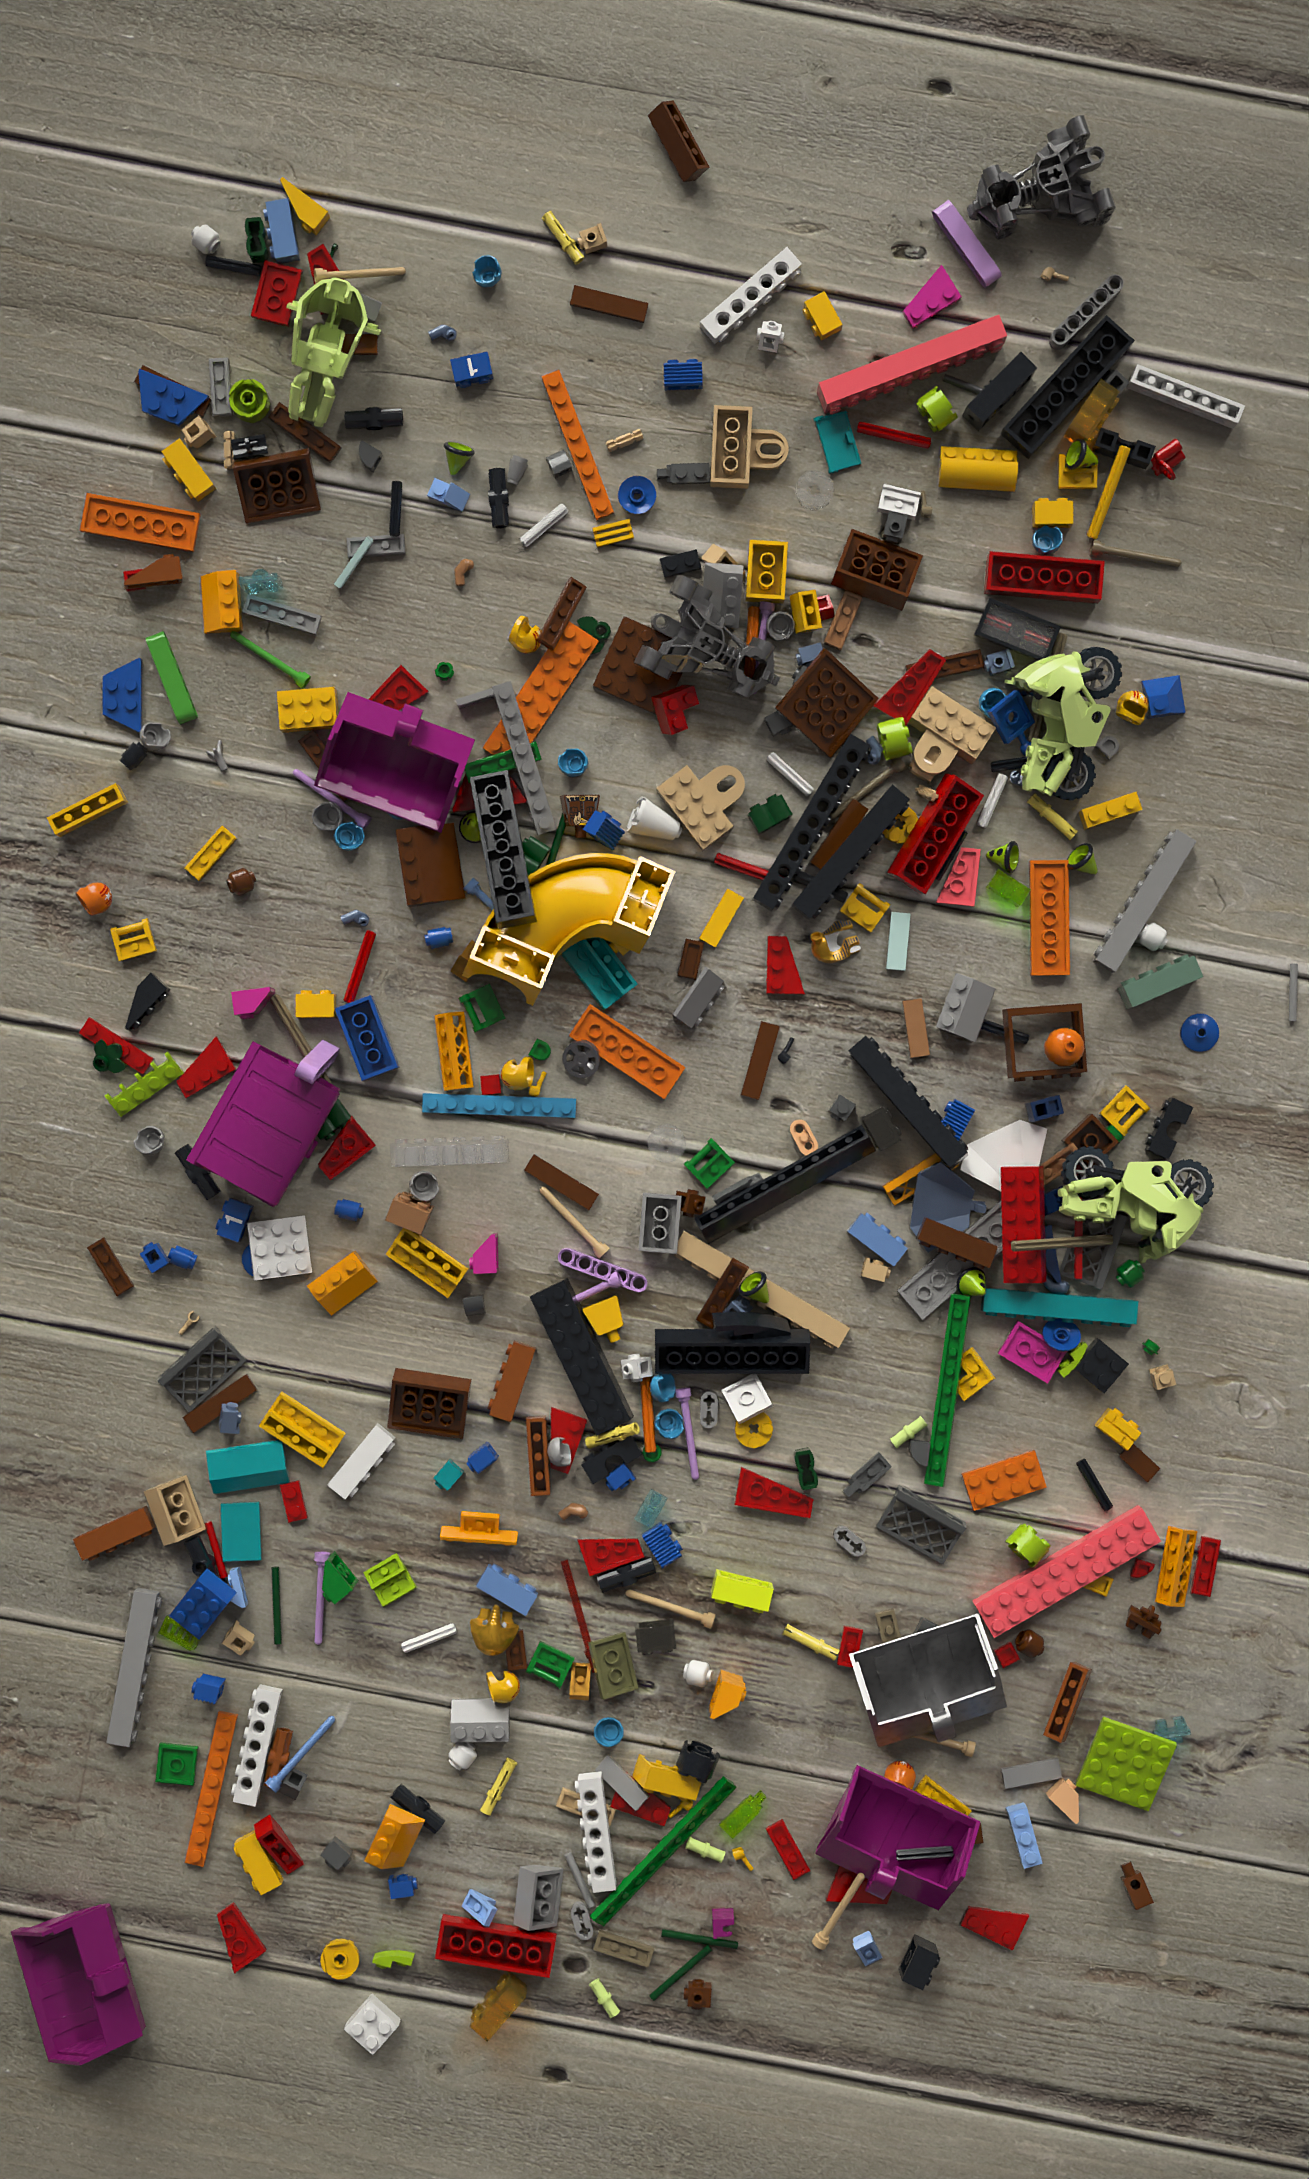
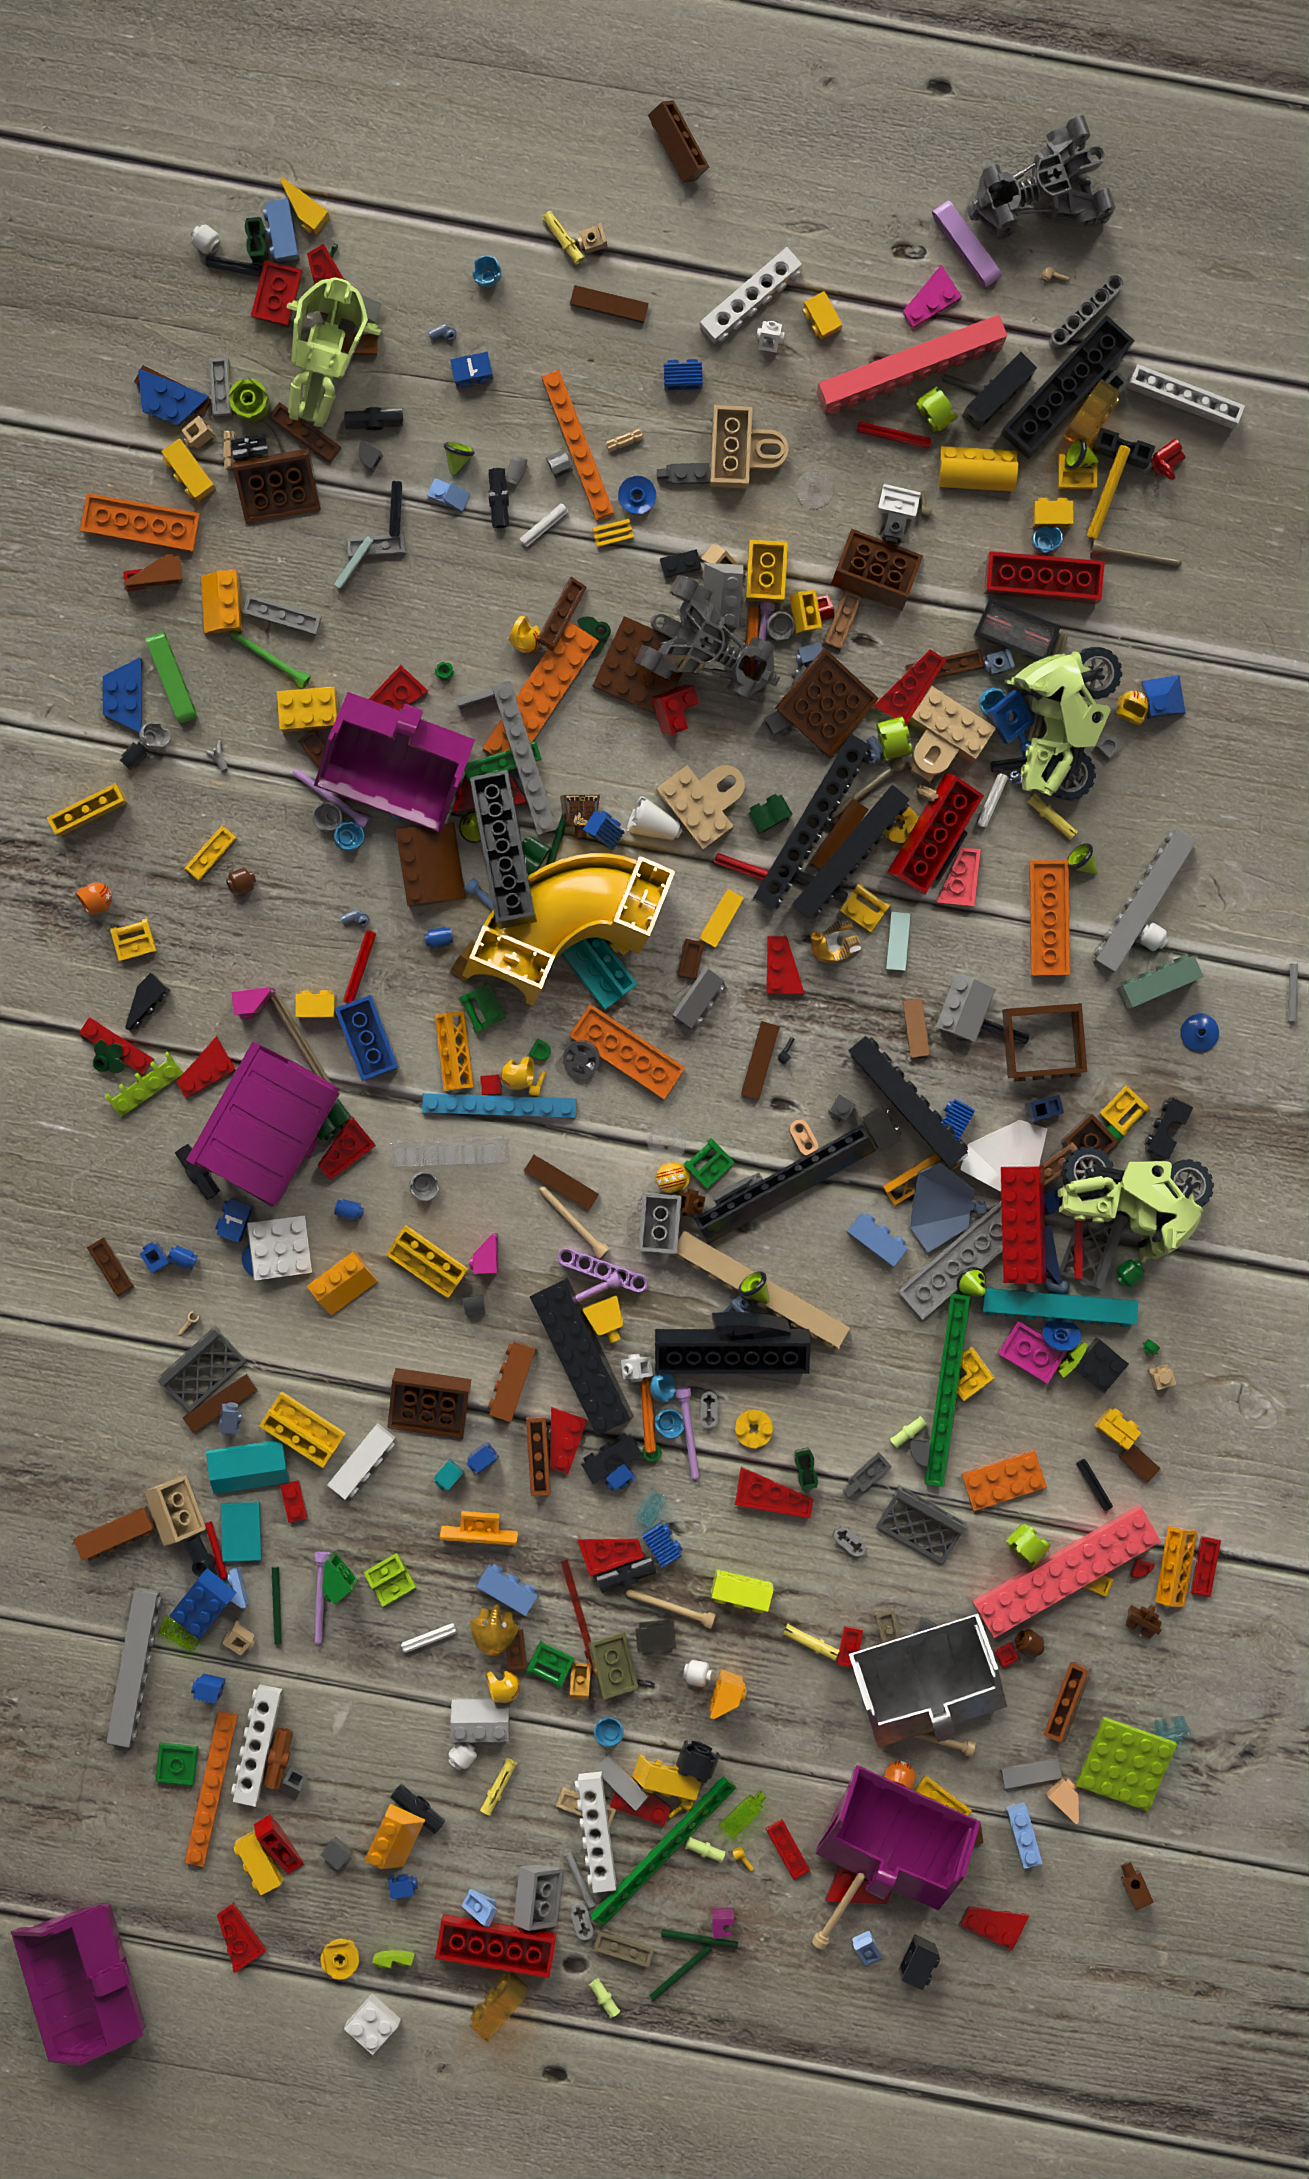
light grey hair [134,1126,165,1155] -> none
clear light blue plate [239,569,283,594] -> none
medium blue piece [265,1716,335,1793] -> none
lavender beam [294,1040,340,1084] -> none
tan piece [314,267,406,284] -> none
medium nougat slope [385,1192,434,1235] -> none
medium nougat arm [455,559,474,586] -> none
light grey hair [547,1437,571,1466] -> none
dark azure hair [558,748,588,777] -> none
medium nougat arm [558,1503,588,1520] -> none
light yellow pin [585,1422,640,1449] -> none
reddish brown brick [684,1979,712,2010] -> none
reddish brown tile [696,1257,749,1329] -> none
white plate [722,1374,773,1424] -> none
white axle [767,752,814,796] -> none
teal door [814,411,862,474] -> none
tan brick [861,1257,891,1282] -> none
black axle [896,1846,954,1862] -> none
reddish brown brick [916,1217,998,1270] -> none
hat [986,841,1019,873] -> none
clear neon green brick [986,869,1031,907] -> none
dark tan axle [1011,1234,1113,1251] -> none
orange cylinder [1044,1028,1085,1066] -> none
yellow brick [1078,791,1143,830] -> none
none -> yellow helmet [656,1162,690,1194]

